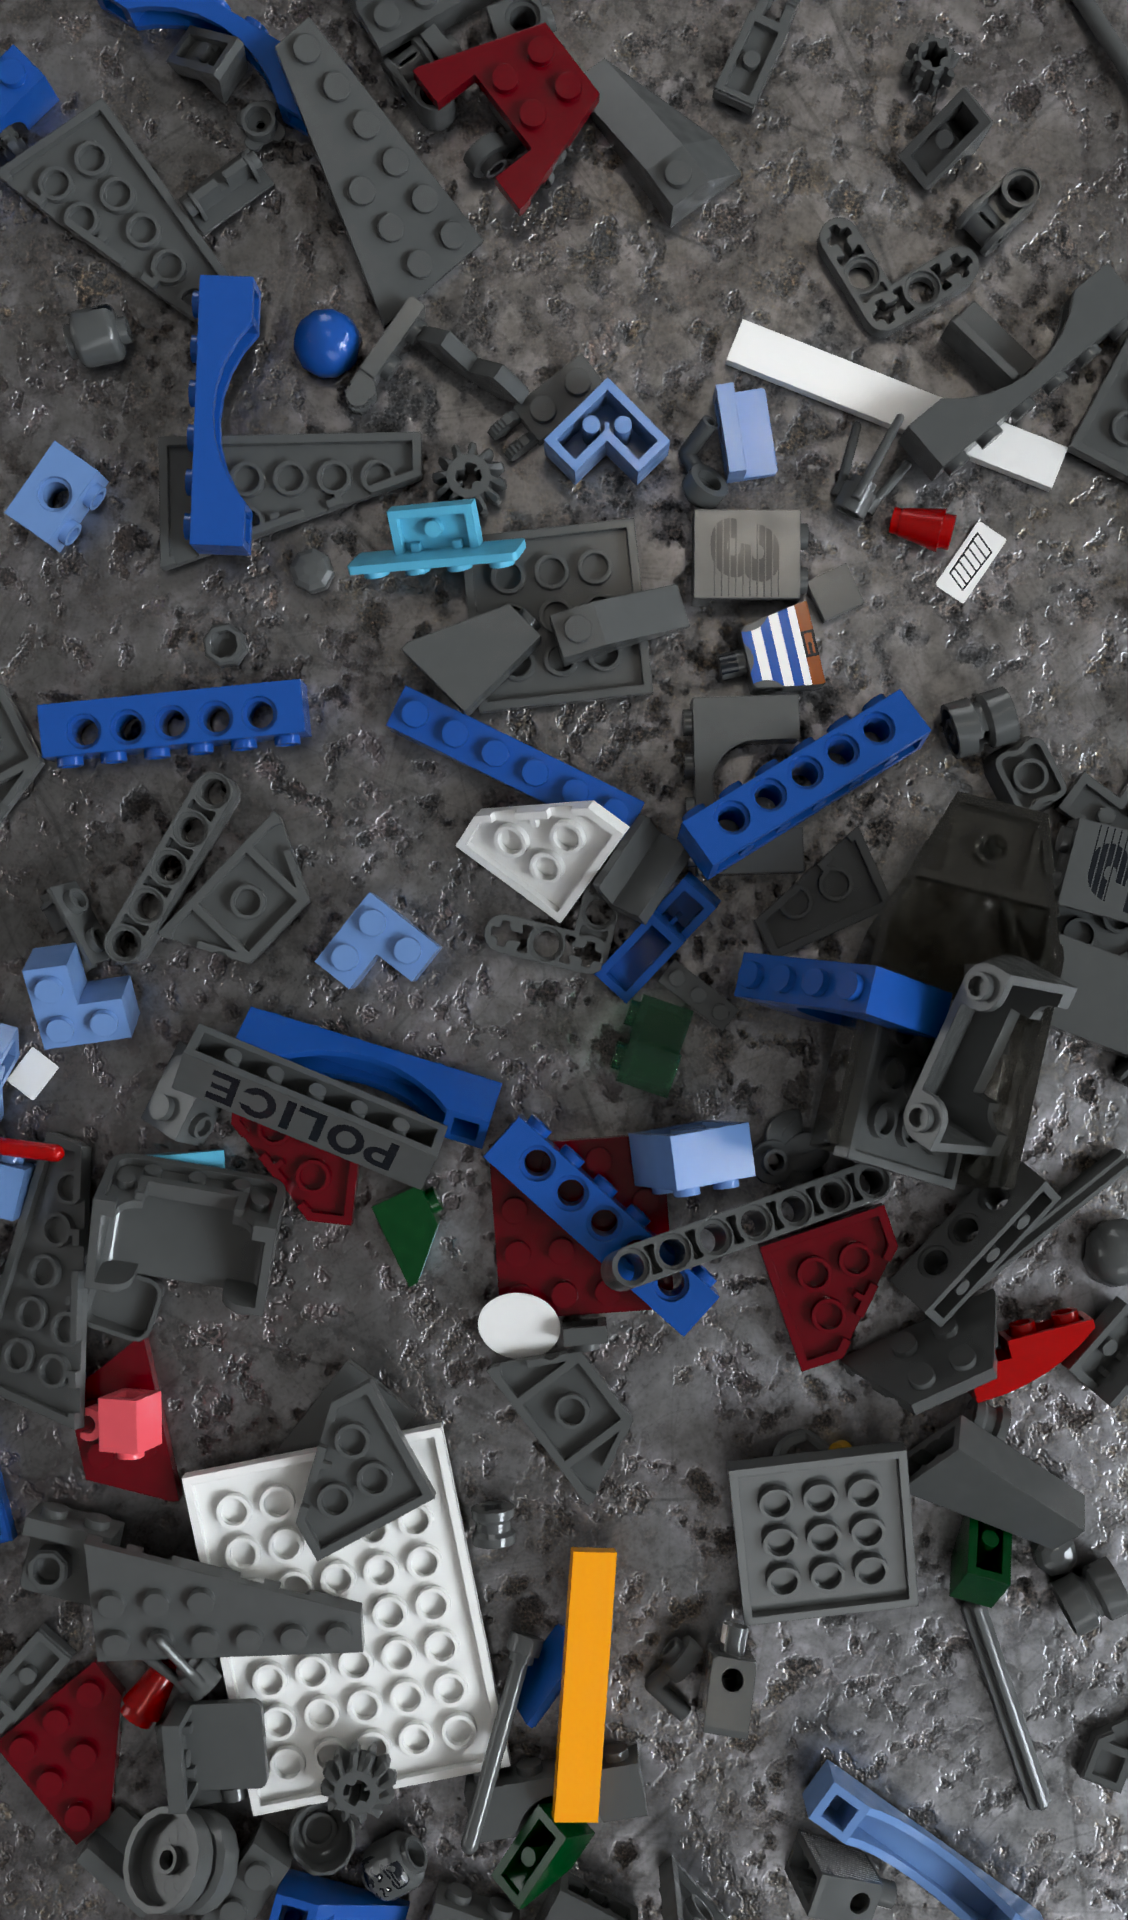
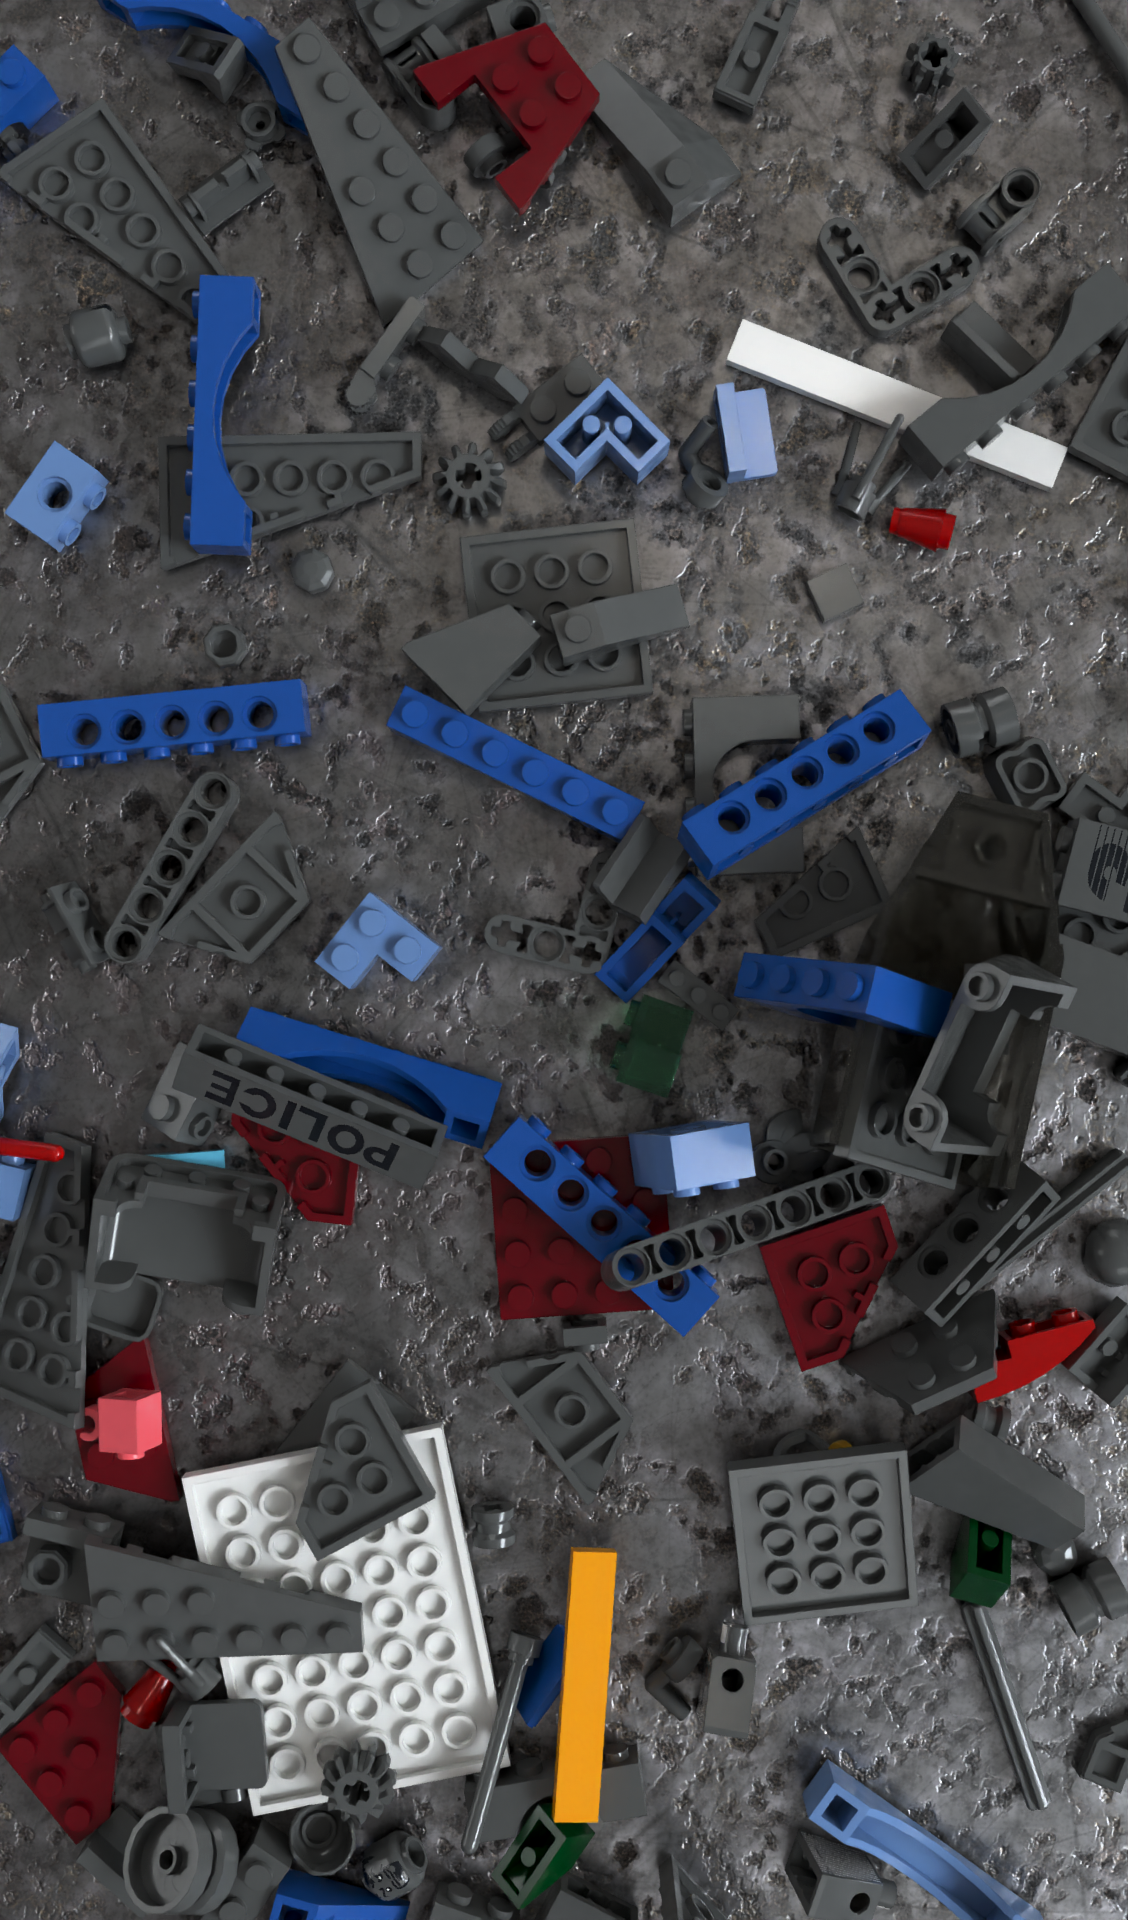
white sticker [7,1047,59,1100] -> none
medium blue brick [22,942,140,1050] -> none
blue hair [294,309,362,378] -> none
medium azure bracket [347,498,526,579] -> none
dark green slope [371,1183,444,1287] -> none
white plate [455,800,630,923] -> none
white sticker [478,1293,561,1359] -> none
panel [691,509,809,607] -> none
torso [716,601,826,694] -> none
white sticker [936,521,1006,603] -> none

